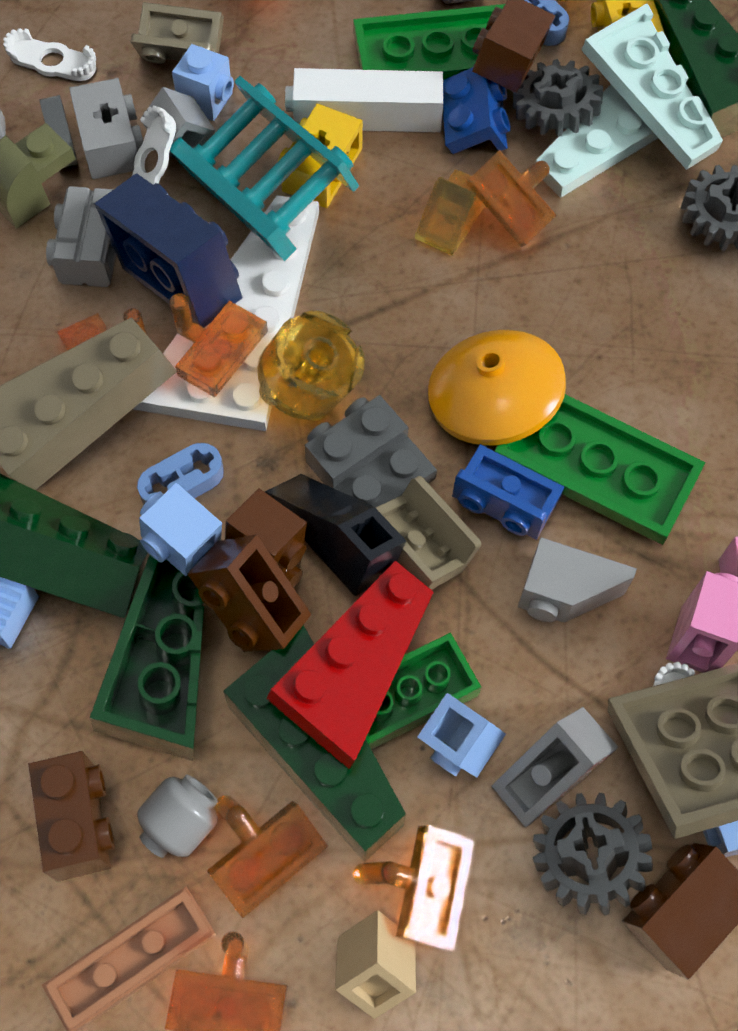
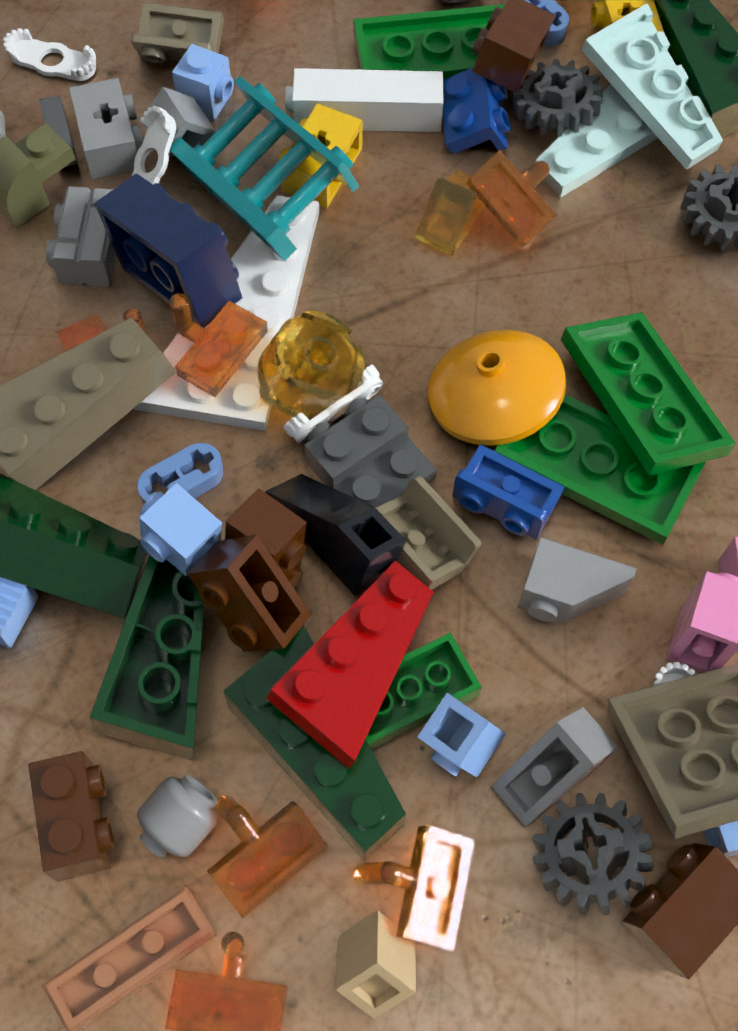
none -> white piece [283,364,383,443]
none -> green plate [561,312,736,476]

